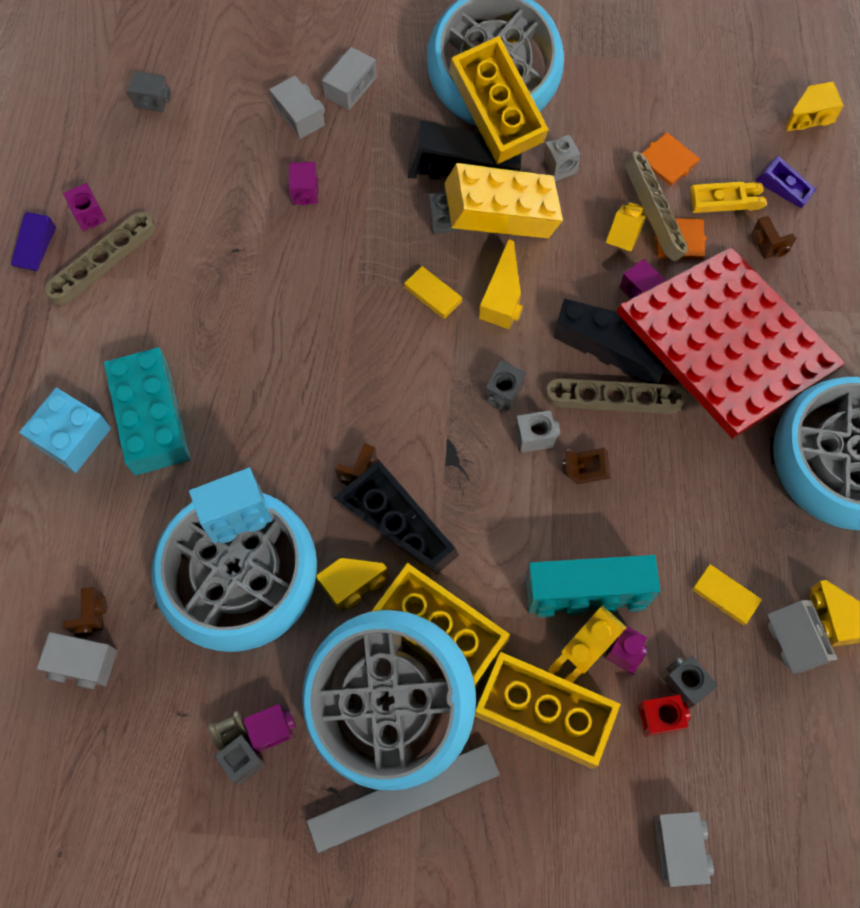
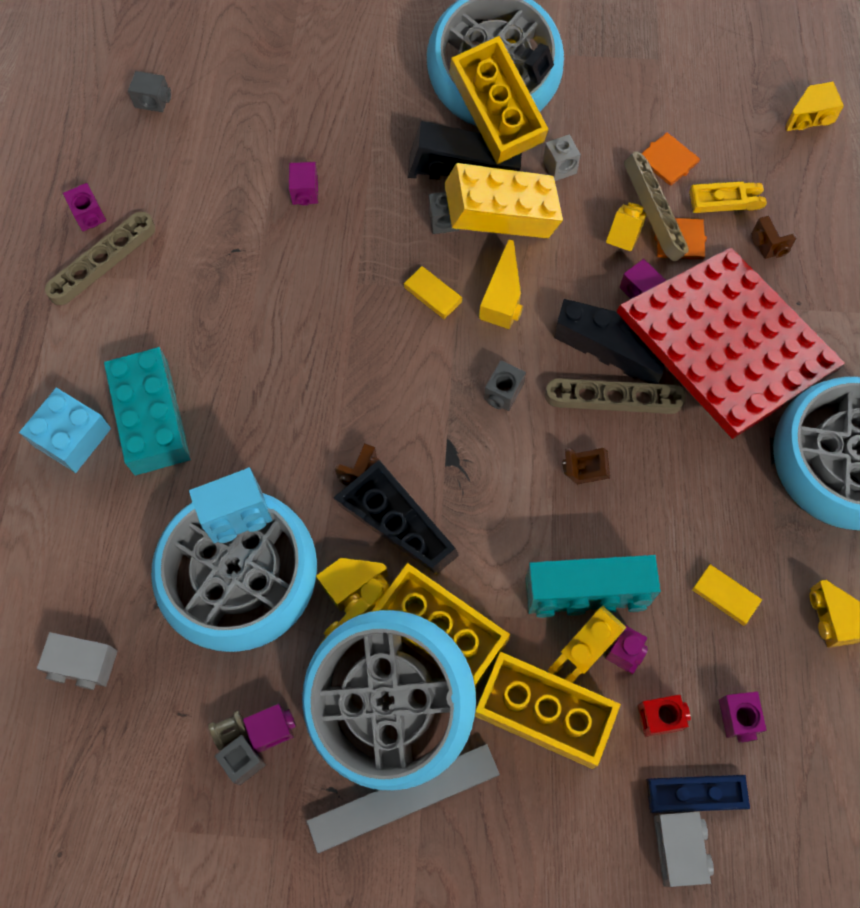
dark purple slope [11,212,56,271] -> none
reddish brown bracket [63,587,107,637] -> none
light grey brick [269,76,325,139] -> none
light grey brick [322,47,377,110] -> none
light grey brick [515,410,560,453] -> none
dark grey brick [663,655,718,709] -> none
dark purple slope [755,155,816,208] -> none
light grey brick [767,600,838,674] -> none
none -> yellow hinge [320,578,390,644]
none -> black tile [520,43,554,84]
none -> dark blue tile [646,775,750,813]
none -> magenta brick [719,691,767,743]

